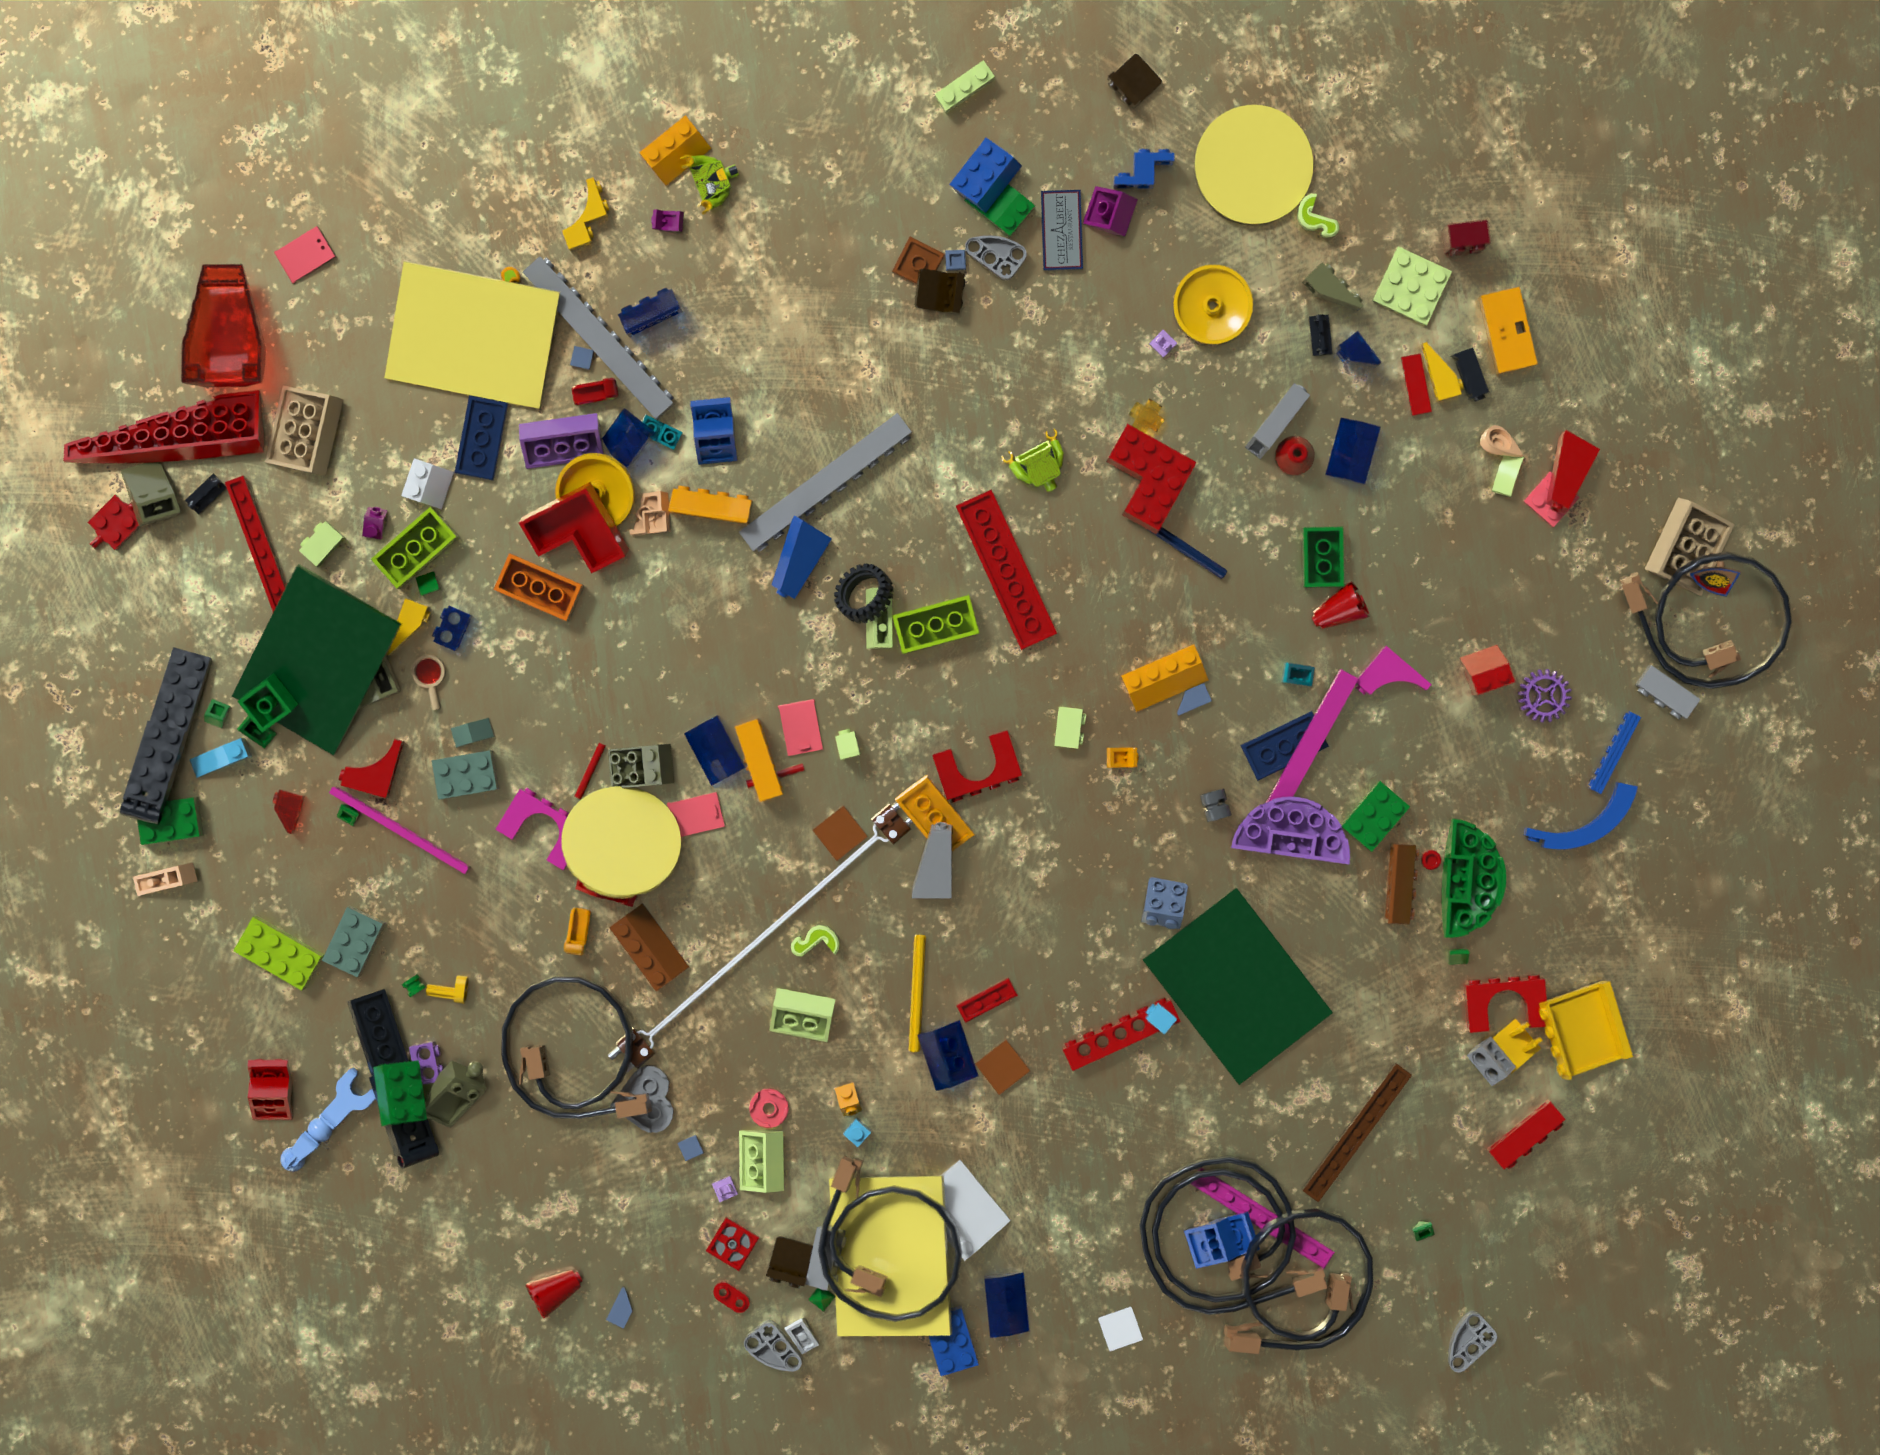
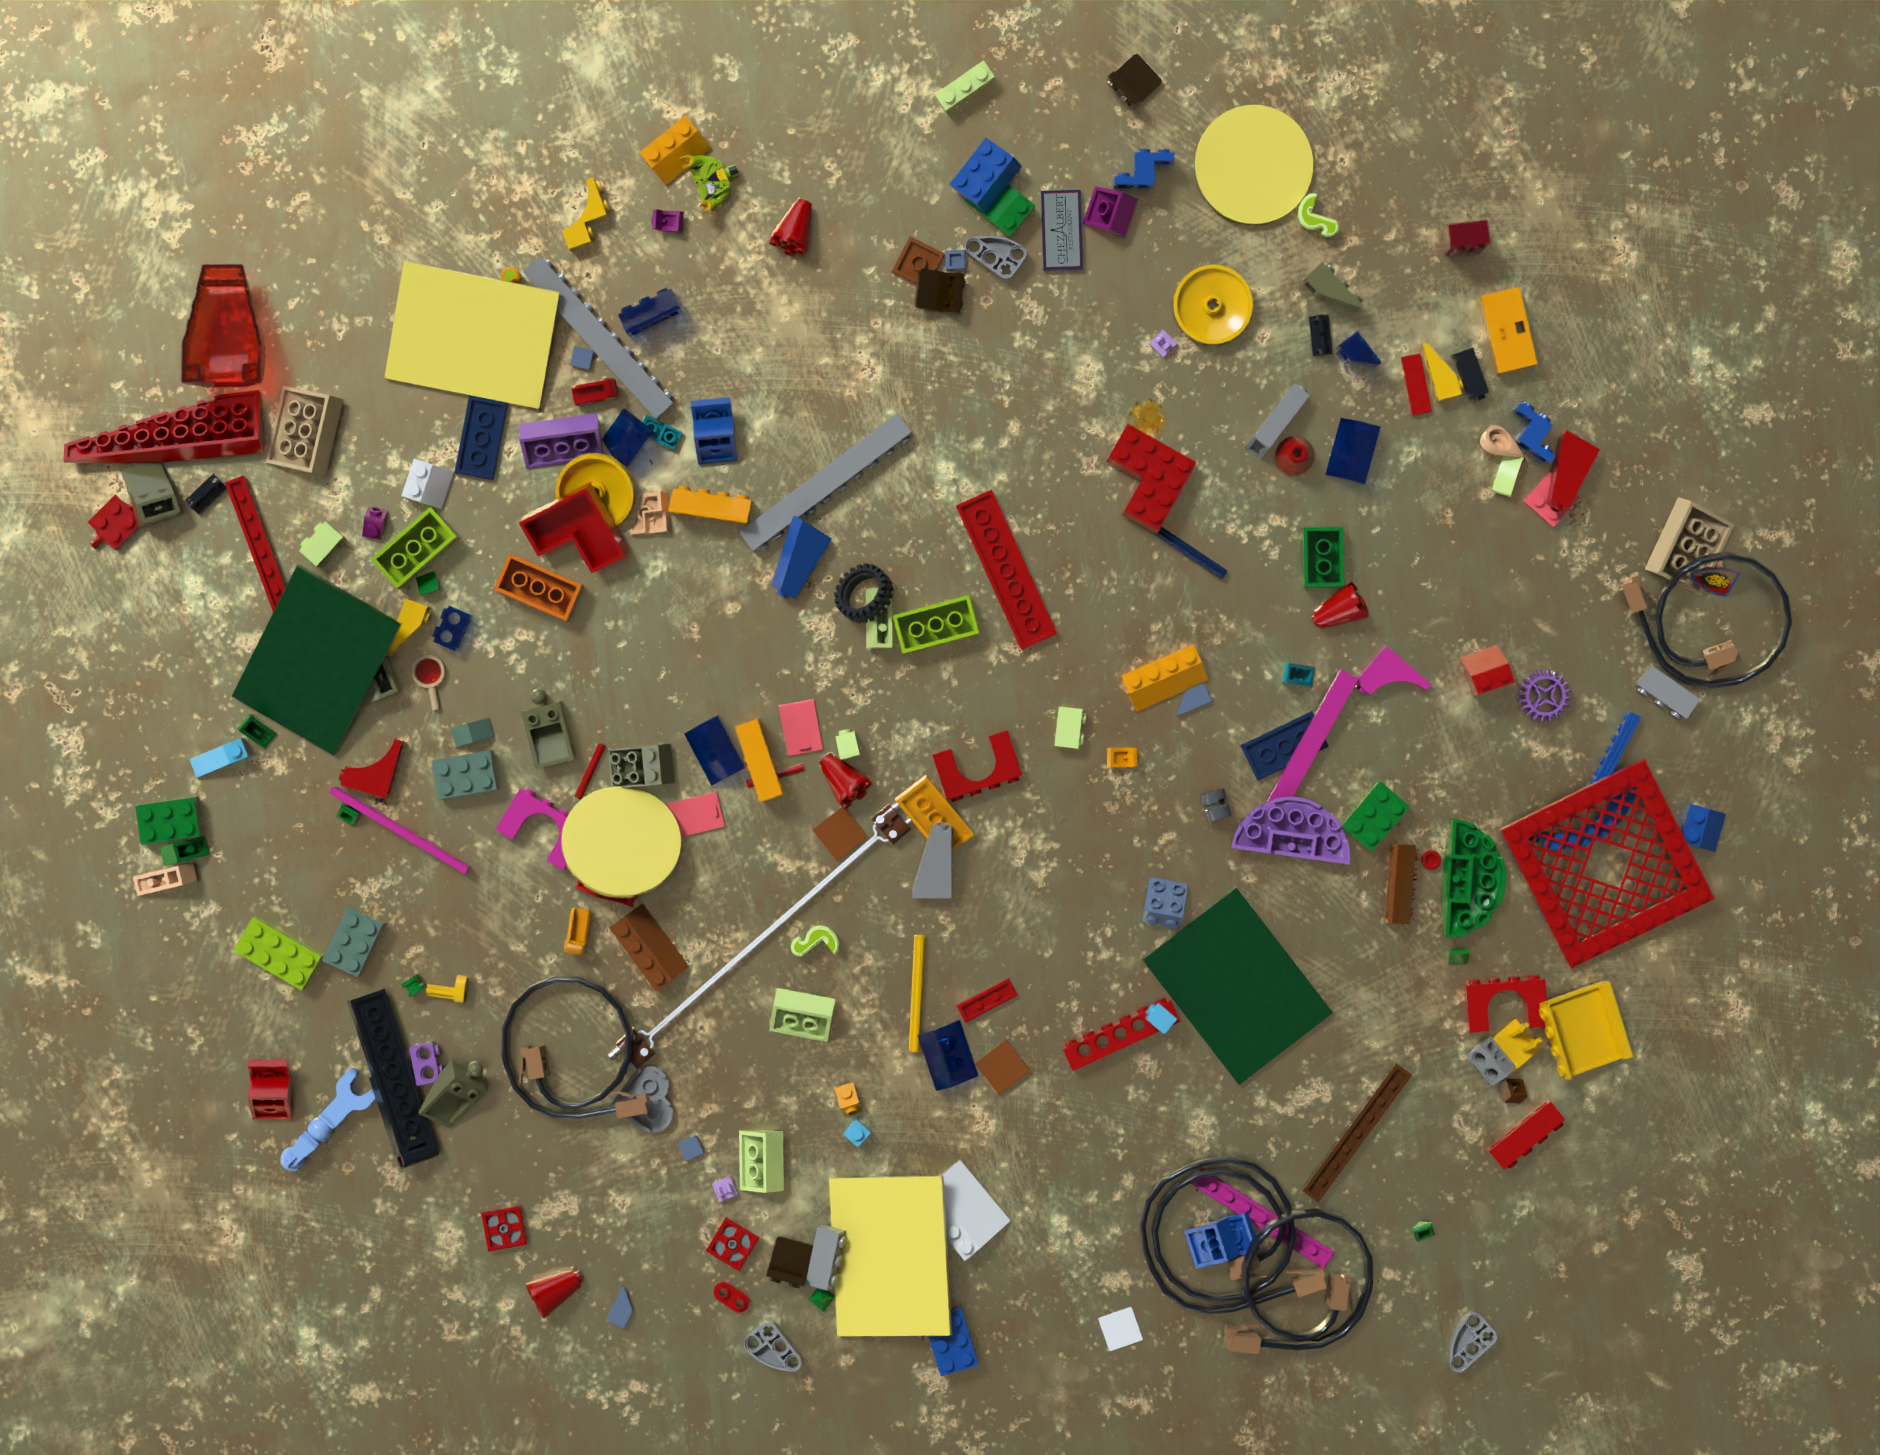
black hinge [120,647,212,825] -> none
green slope [204,699,230,728] -> none
green brick [237,673,298,732] -> none
clear red slope [272,789,305,834] -> none
coral container [274,226,336,283] -> none
green brick [373,1060,427,1126] -> none
coral tile [749,1088,789,1128] -> none
white slope [785,1318,819,1354] -> none
black piece [818,1155,963,1322] -> none
clear blue slope [984,1272,1029,1338] -> none
lime torso [1002,429,1064,491] -> none
yellowish green plate [1372,246,1452,326] -> none
none -> green slope [160,836,209,866]
none -> red piece [481,1205,528,1252]
none -> olive slope [521,689,574,769]
none -> red cone [769,199,812,256]
none -> red cone [819,753,872,809]
none -> reddish brown slope [1499,1079,1527,1103]
none -> red plate [1500,758,1715,969]
none -> blue bracket [1512,402,1555,465]
none -> blue slope [1680,803,1726,852]

